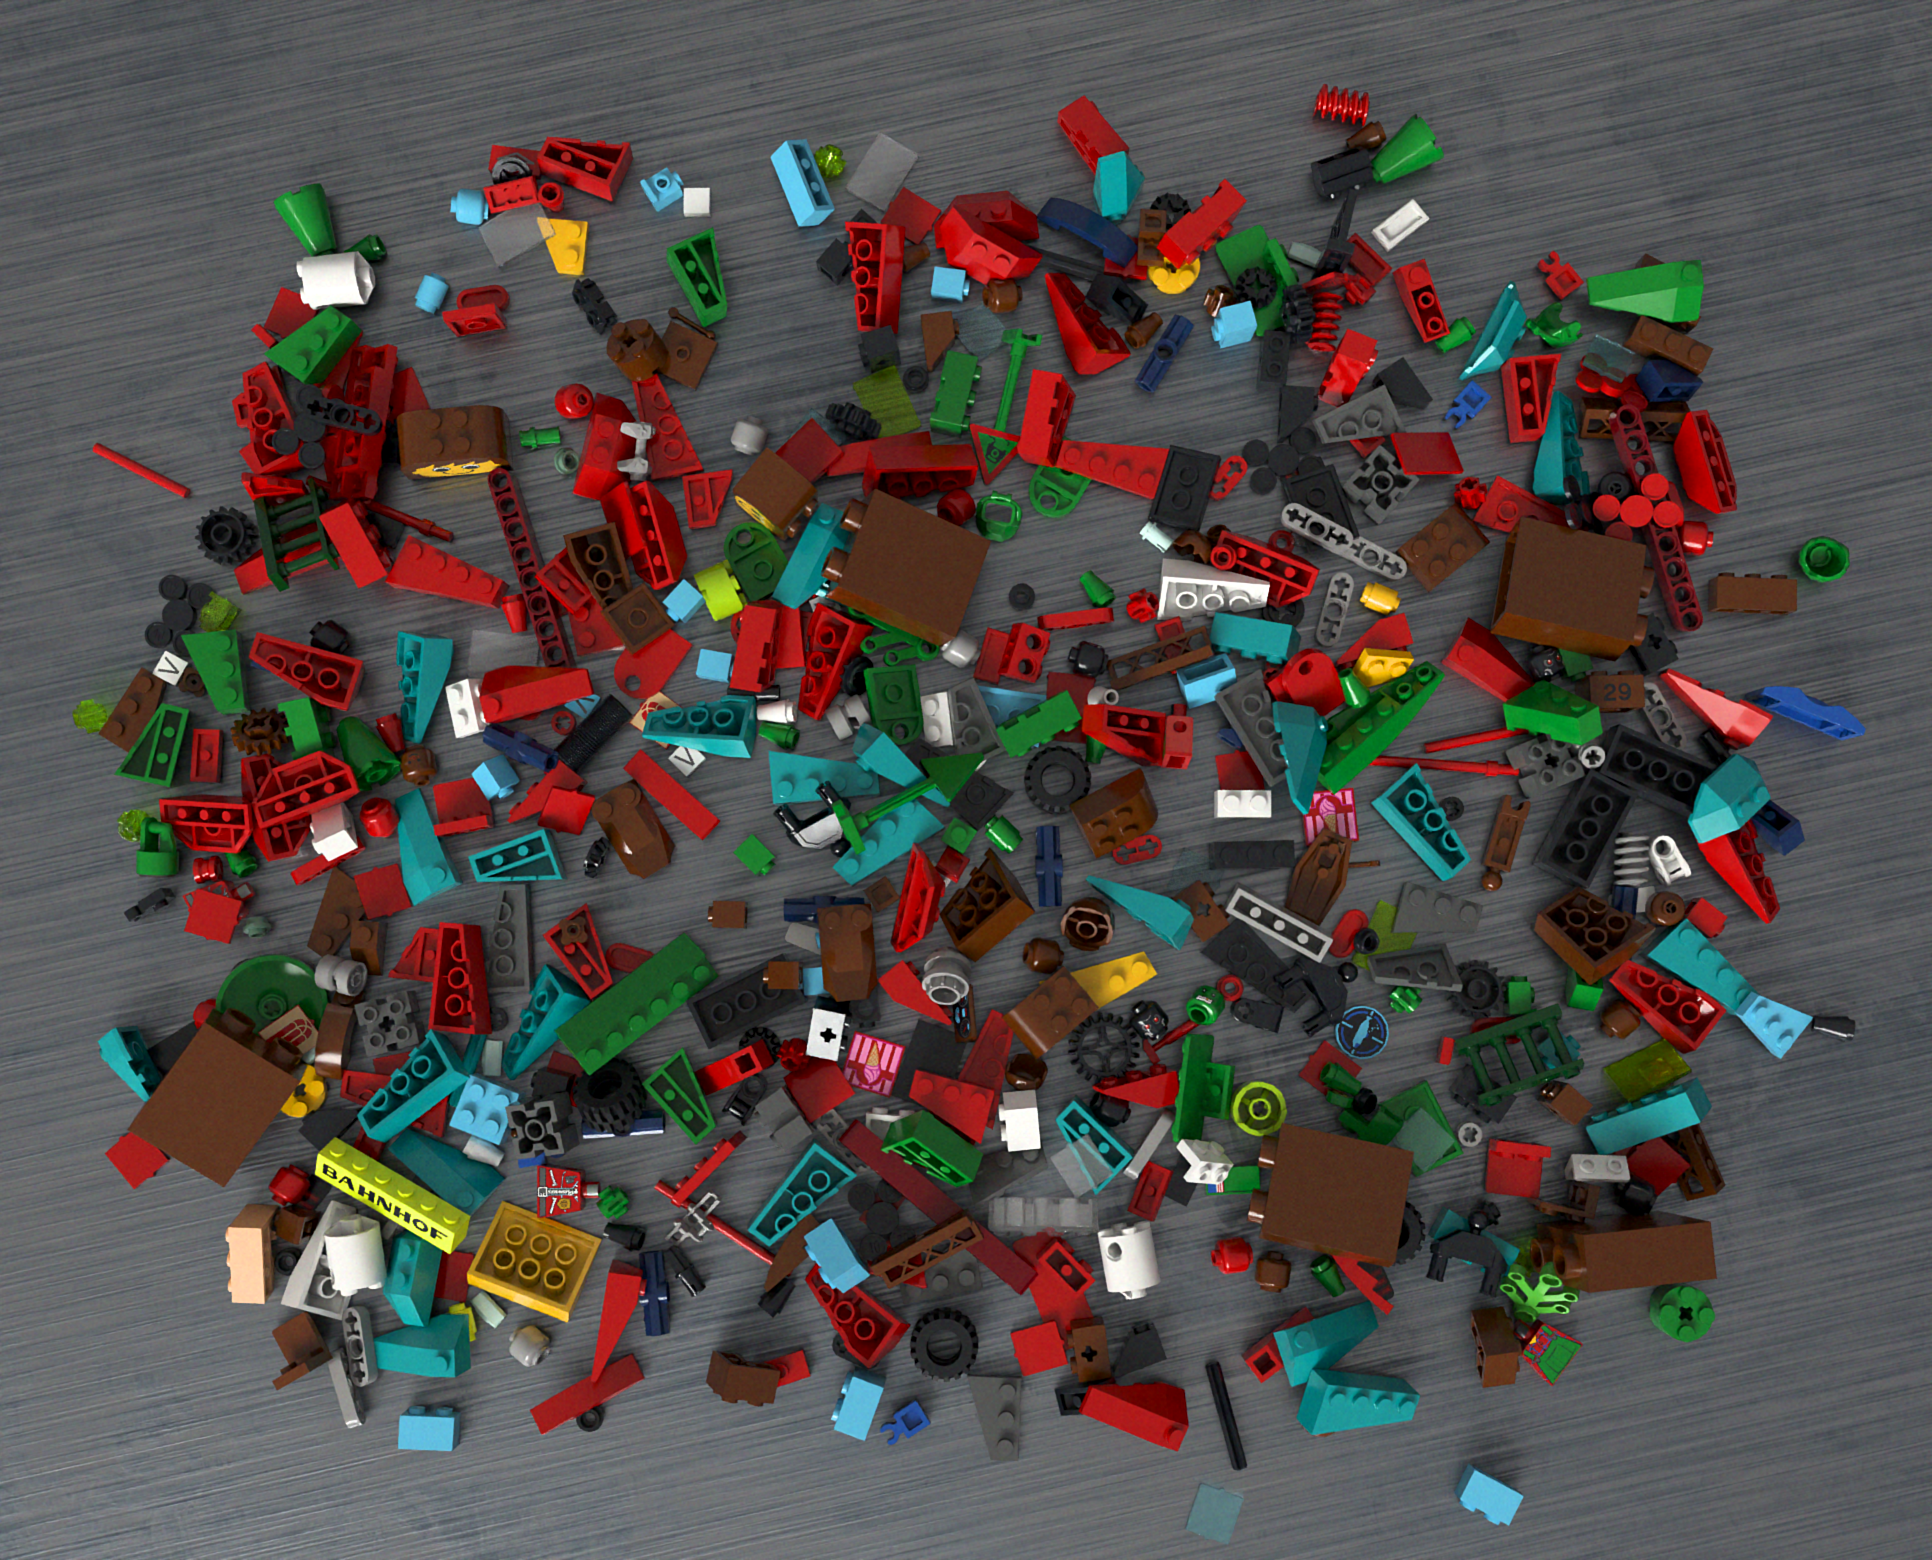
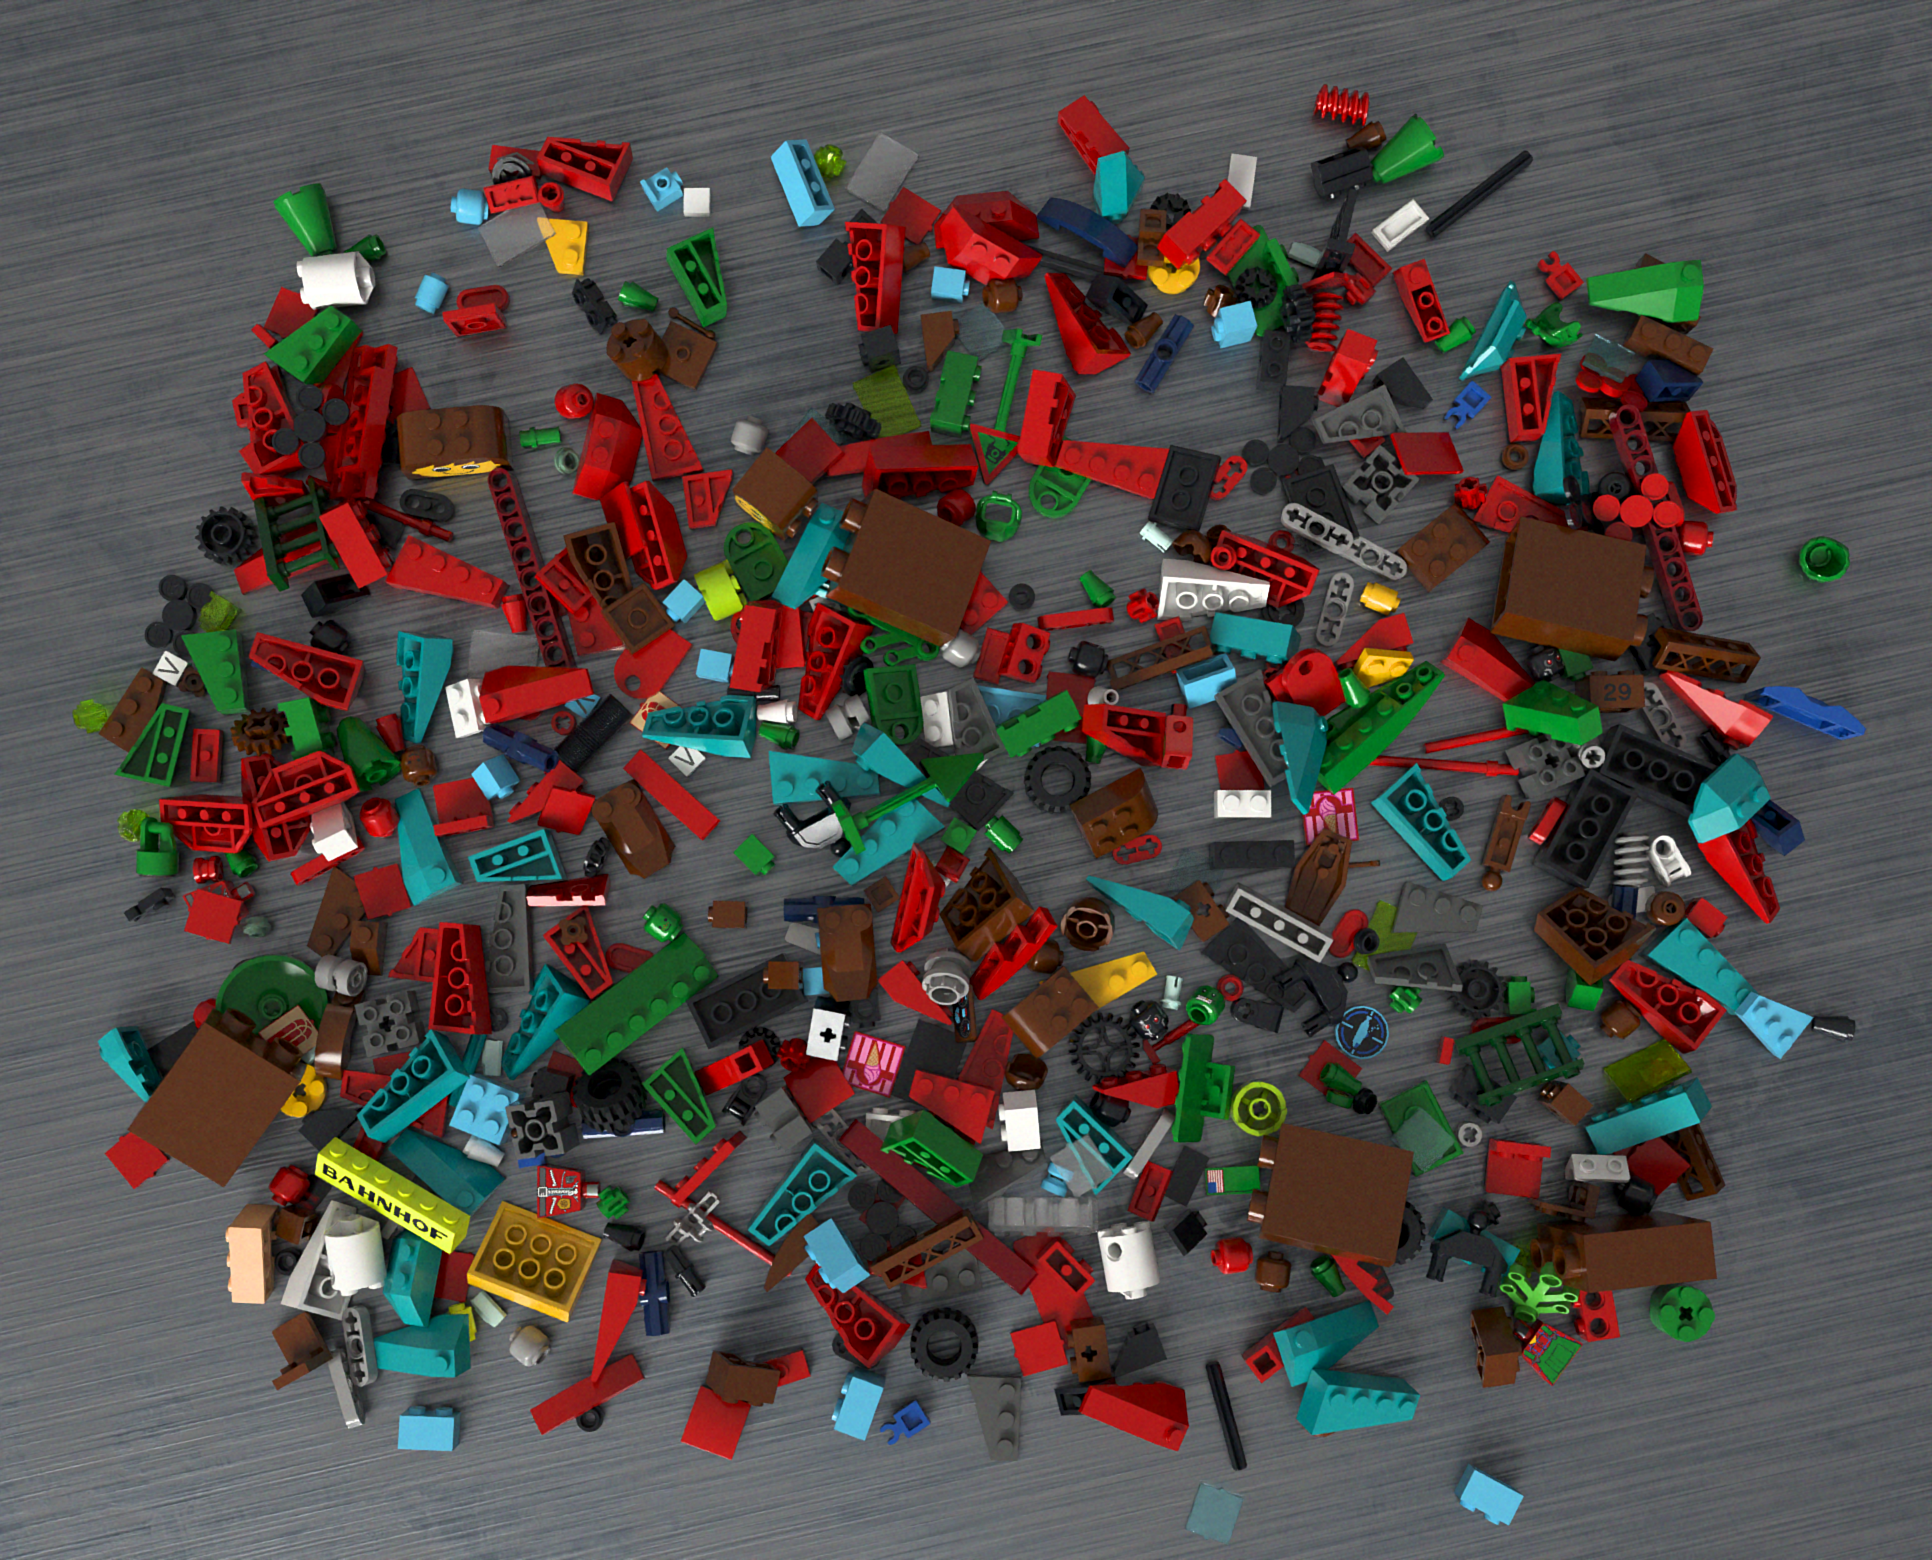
red bar [93,443,190,498] -> none
black beam [303,396,383,436] -> none
light grey piece [617,422,656,482] -> none
black cone [757,1277,796,1318] -> none
dark blue piece [1035,826,1063,907] -> none
white bracket [1176,1139,1234,1185] -> none
green brick [1338,1105,1404,1145] -> none
reddish brown brick [1708,572,1797,615] -> none
none -> black slope [301,573,370,618]
none -> black plate [399,489,454,522]
none -> red wing [526,874,611,907]
none -> green cone [618,281,659,312]
none -> green head [642,903,684,942]
none -> red slope [681,1386,751,1460]
none -> red wing [959,571,1008,635]
none -> red slope [969,906,1058,1000]
none -> medium azure wheel [1040,1161,1075,1197]
none -> light aqua pin [1160,975,1183,1010]
none -> black slope [1163,1208,1208,1256]
none -> red plate [1206,218,1260,276]
none -> white tile [1227,154,1257,210]
none -> black axle [1426,150,1533,237]
none -> reddish brown plate [1502,443,1529,470]
none -> red beam [1528,796,1567,845]
none -> red brick [1571,1290,1620,1342]
none -> reddish brown fence [1652,627,1761,683]

